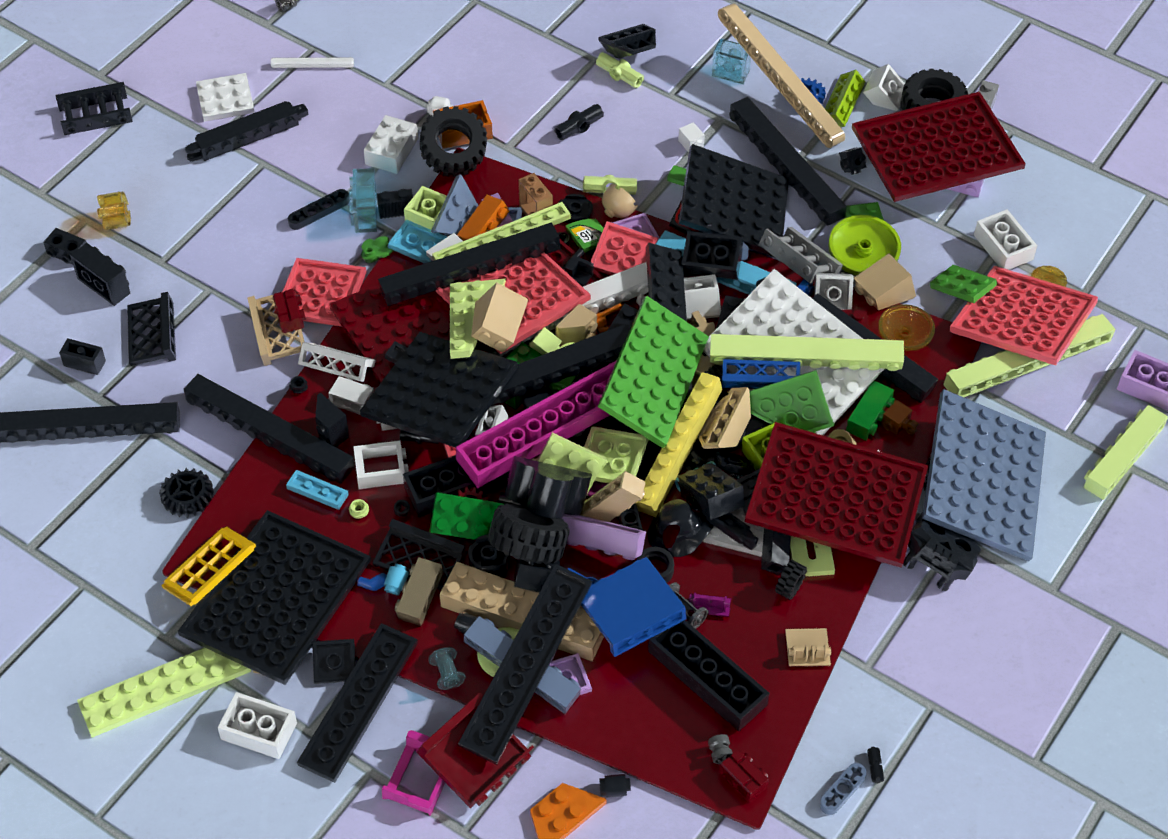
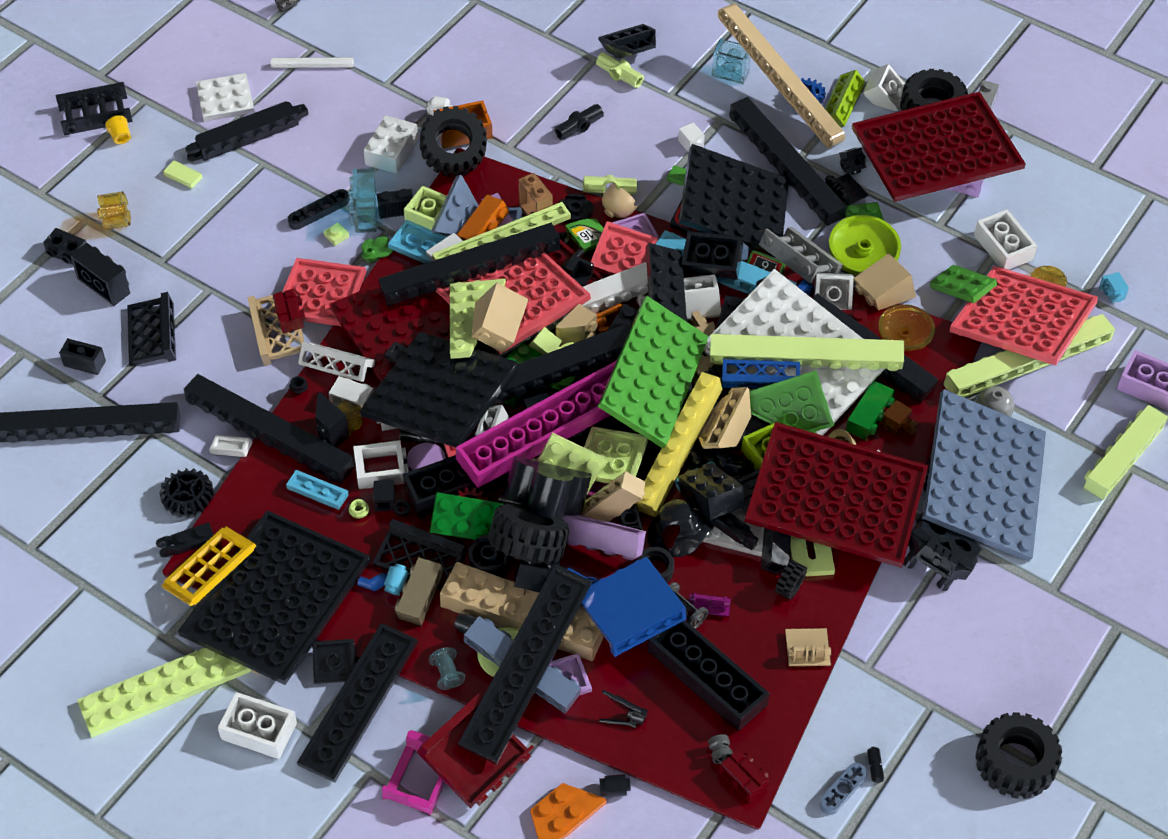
none -> yellow piece [105,116,131,144]
none -> black hinge [156,522,214,557]
none -> yellowish green tile [163,160,203,189]
none -> white tile [209,435,253,457]
none -> yellowish green plate [324,222,349,246]
none -> clear yellow brick [337,400,363,435]
none -> black brick [373,479,395,512]
none -> lavender tile [407,443,446,471]
none -> black plant [599,690,648,728]
none -> slope [747,250,785,275]
none -> black hinge [825,173,869,206]
none -> black tyre [975,712,1062,799]
none -> light grey cylinder [976,386,1014,417]
none -> medium azure brick [1099,272,1129,303]

